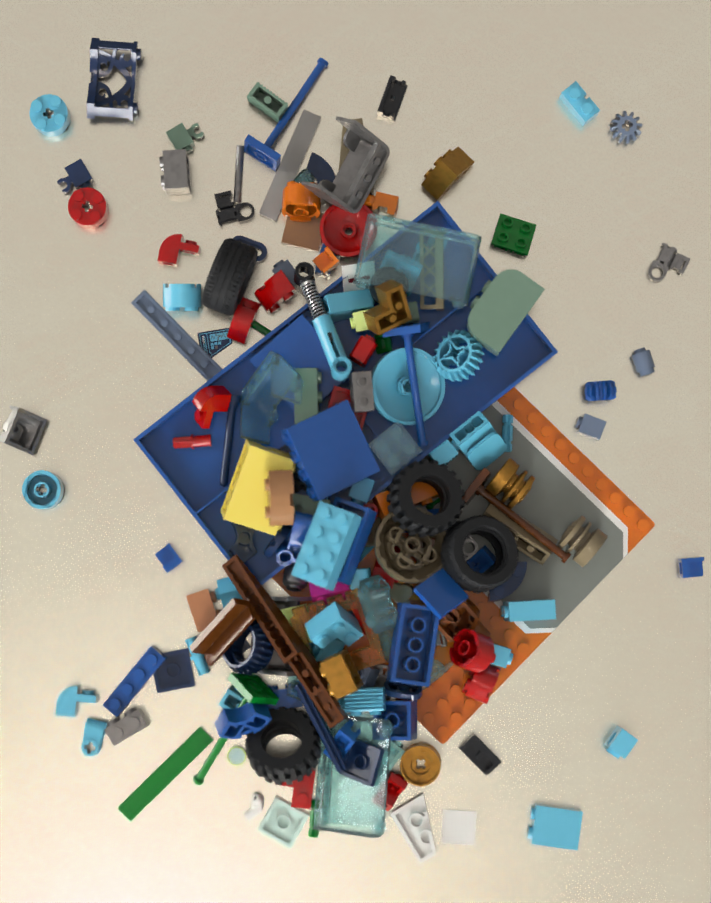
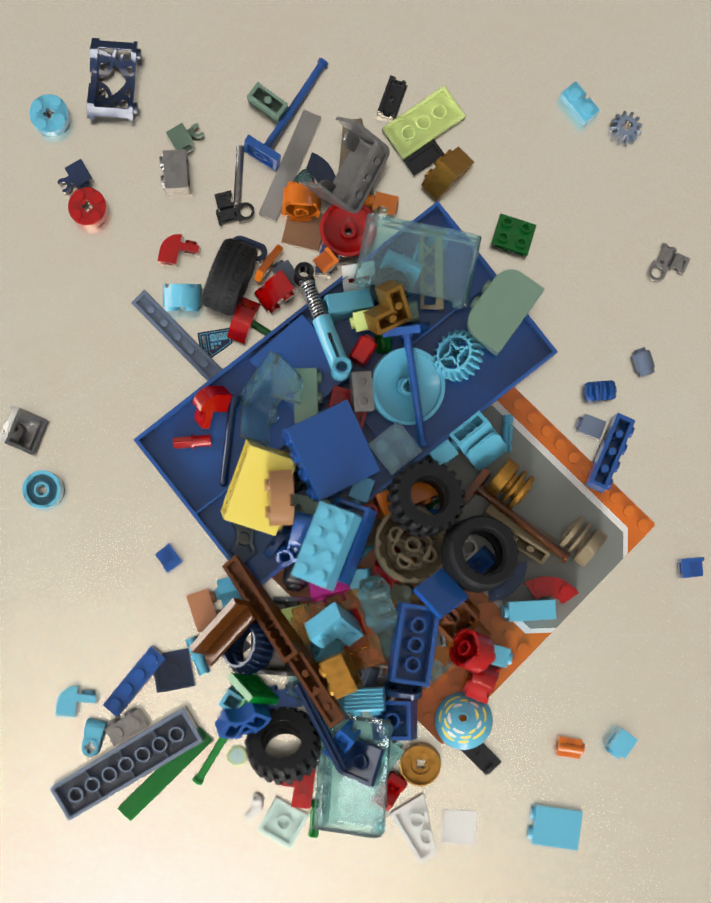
none -> sand blue brick [49,706,205,822]
none -> orange tile [254,244,283,283]
none -> yellowish green piece [382,85,466,160]
none -> black tile [403,139,444,177]
none -> medium azure dish [435,692,493,750]
none -> red brick [523,576,579,604]
none -> orange brick [555,735,585,759]
none -> blue brick [584,413,636,493]

